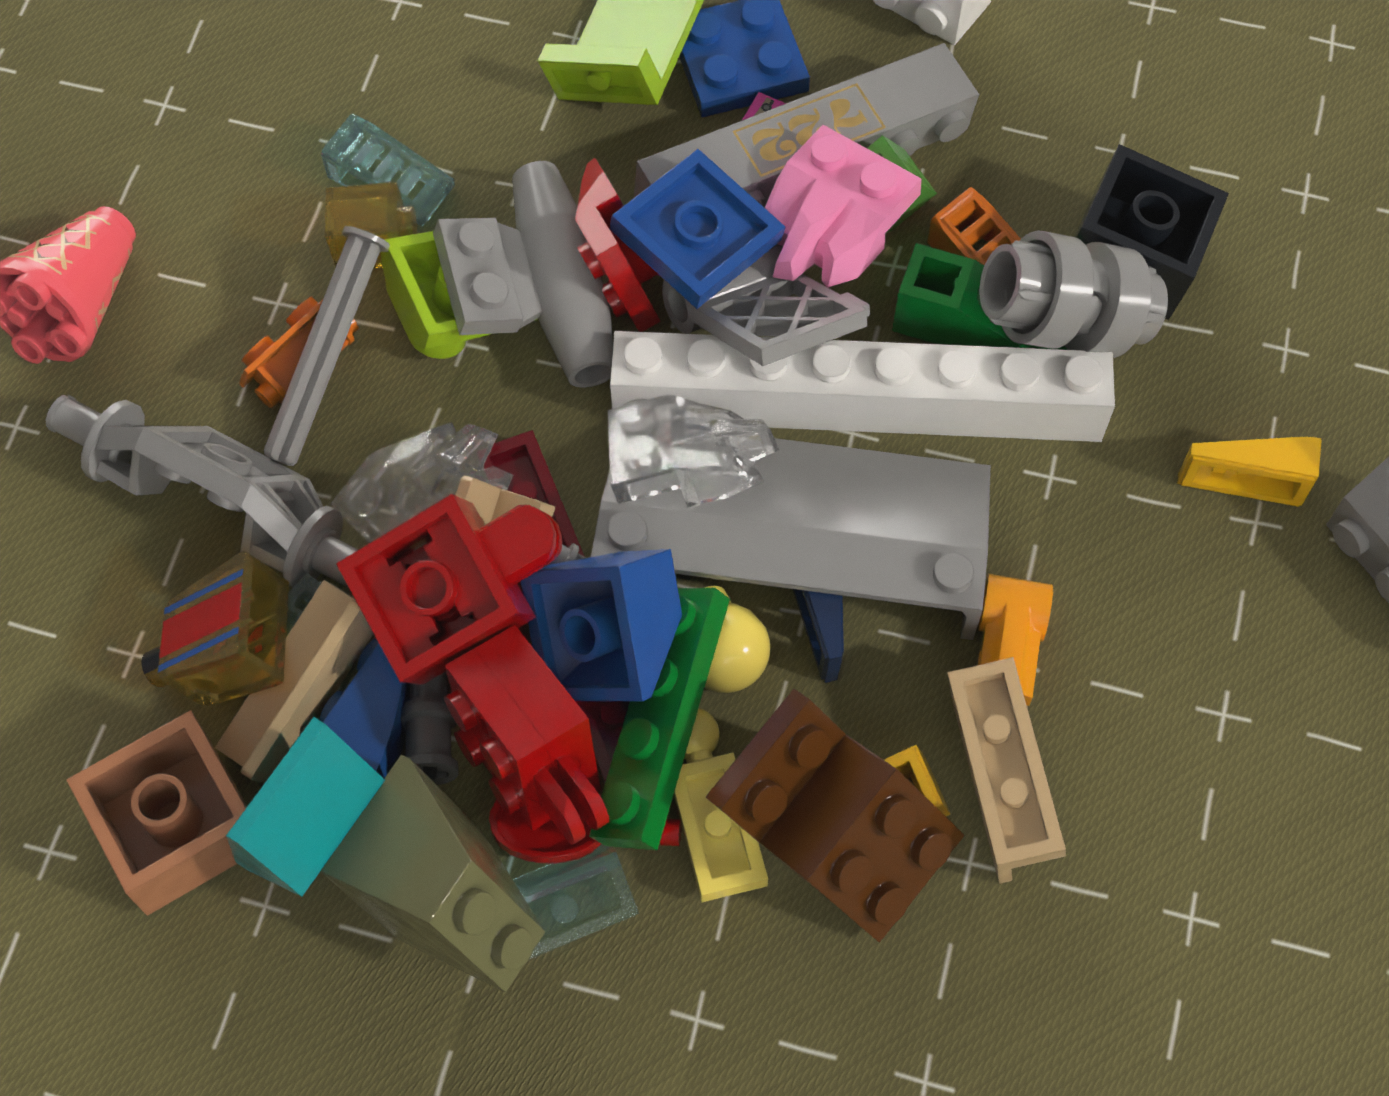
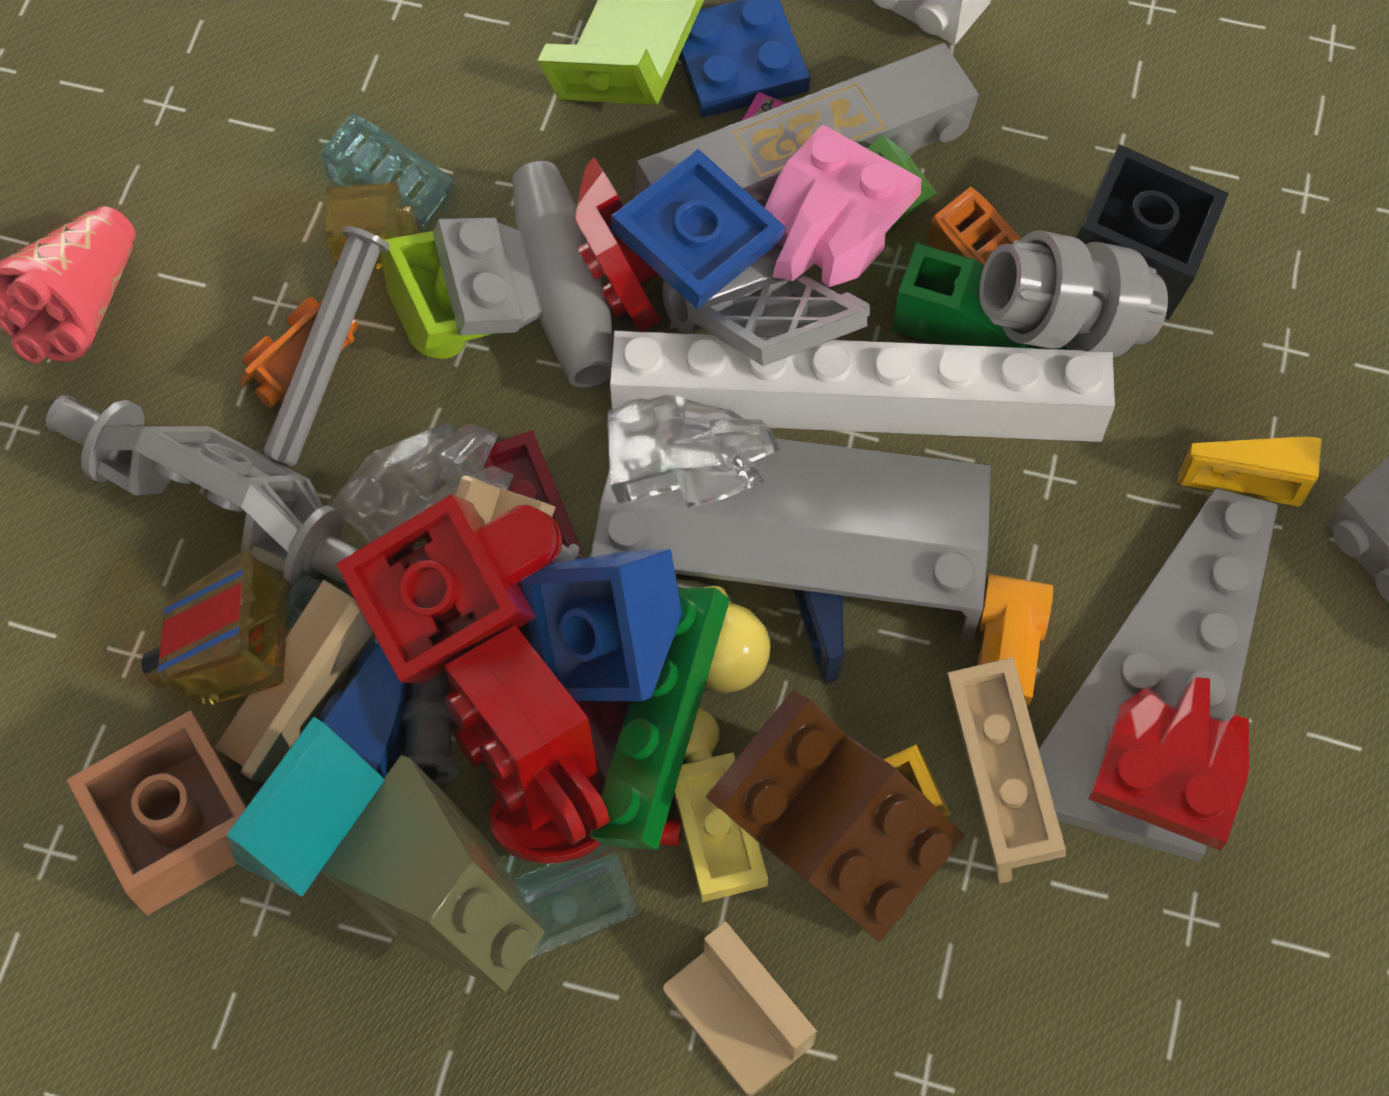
none -> tan panel [663,921,817,1096]
none -> light grey wing [1039,488,1278,862]
none -> red plate [1088,677,1249,851]

